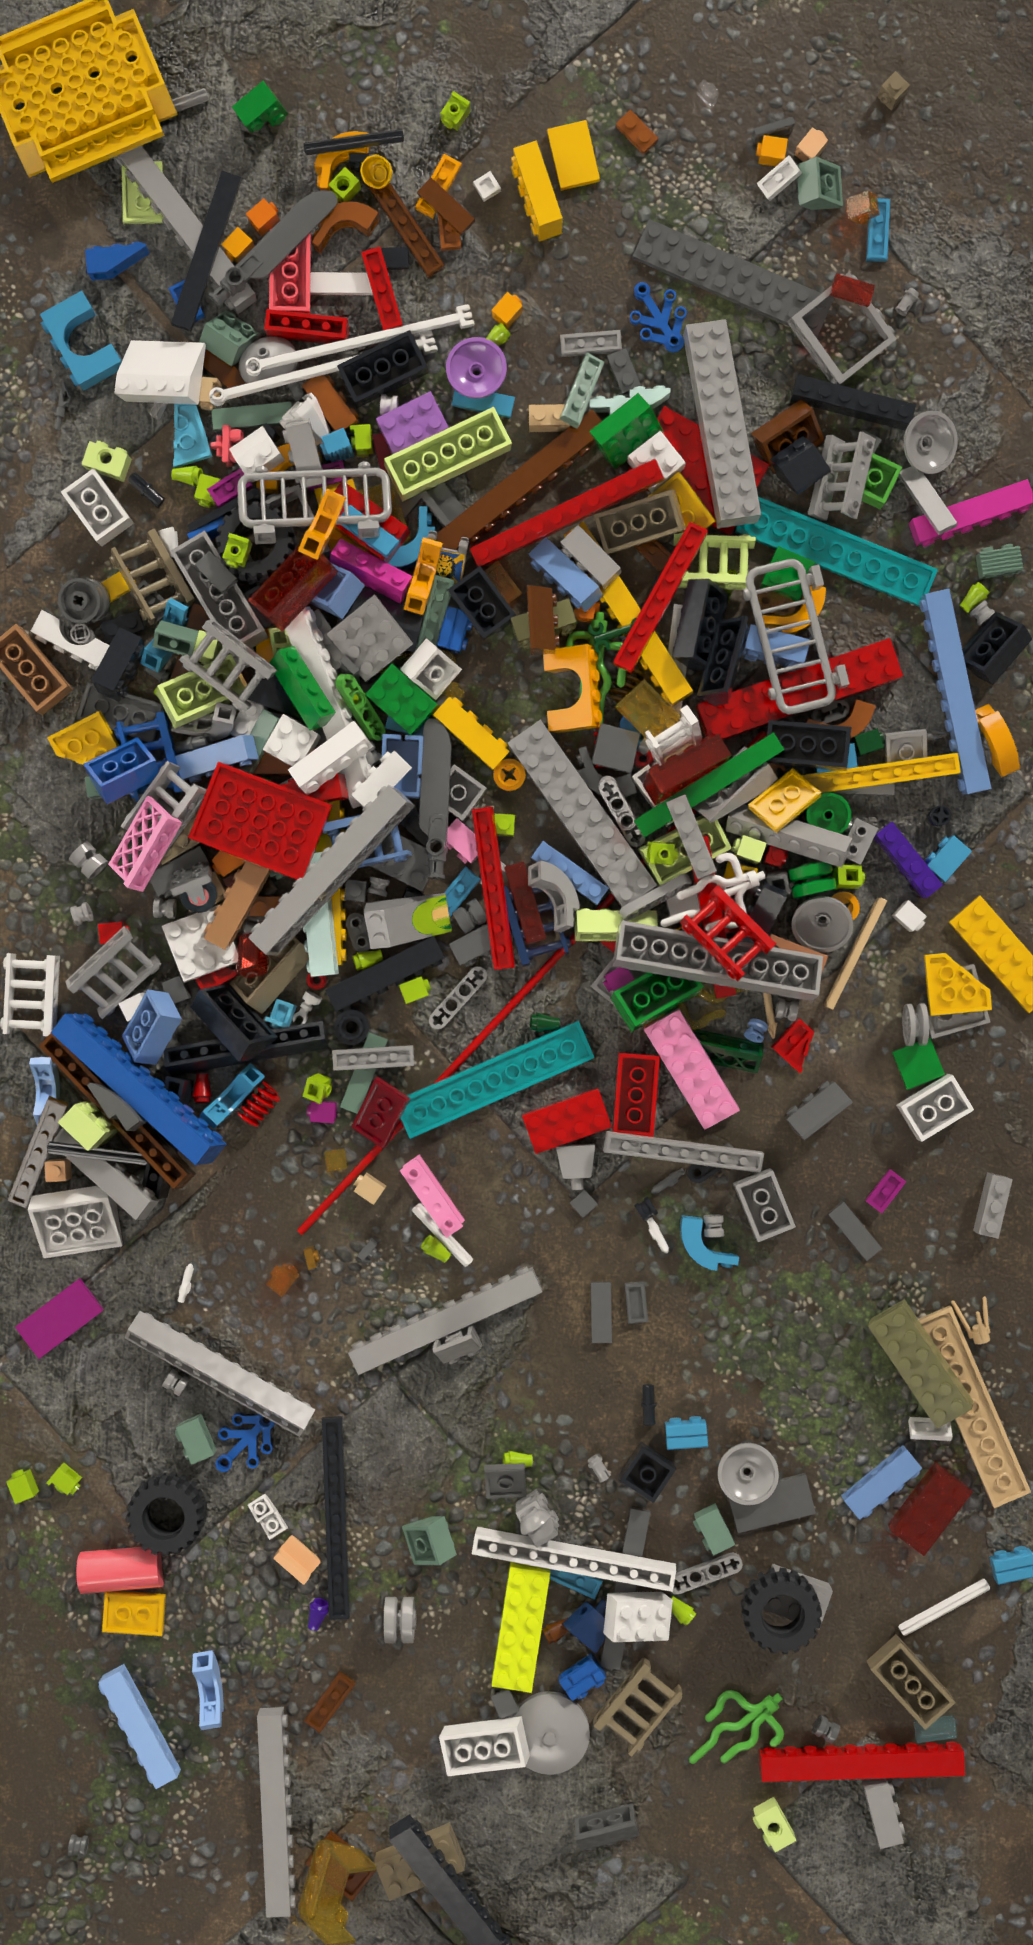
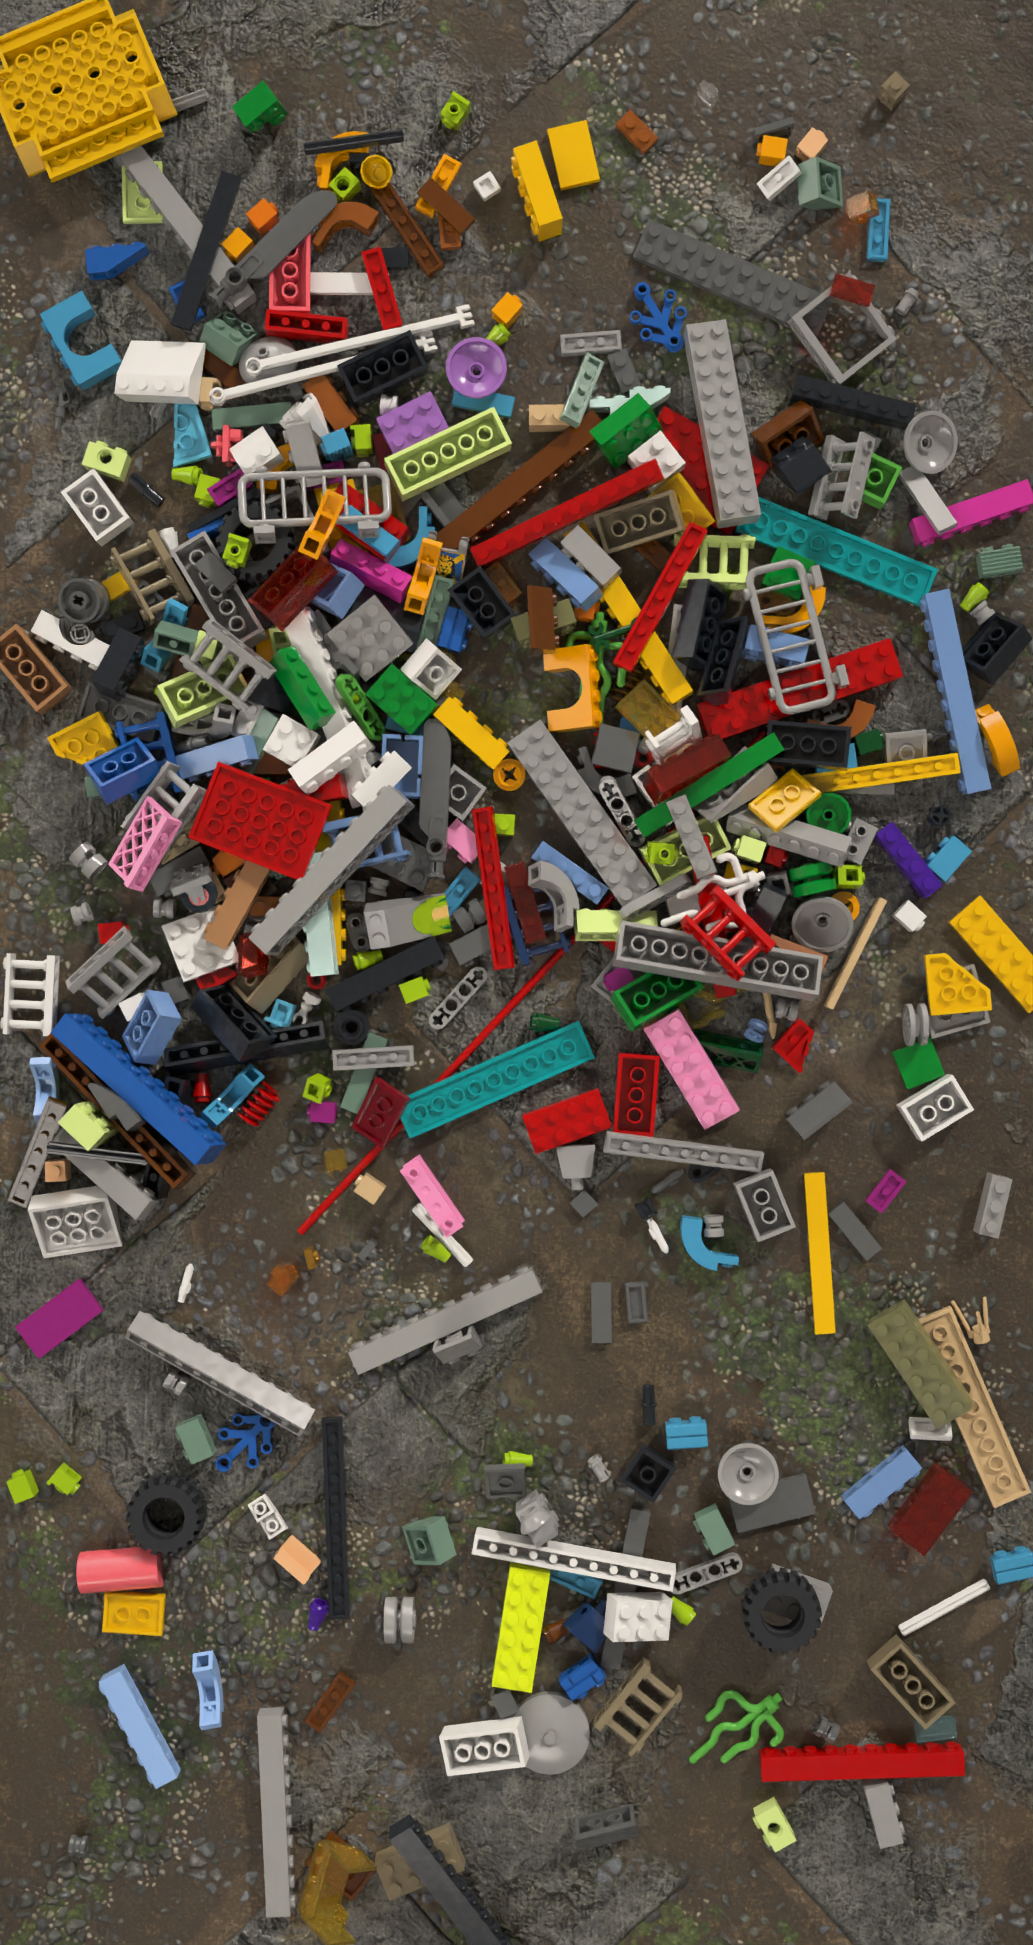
none -> yellow tile [803,1172,836,1335]

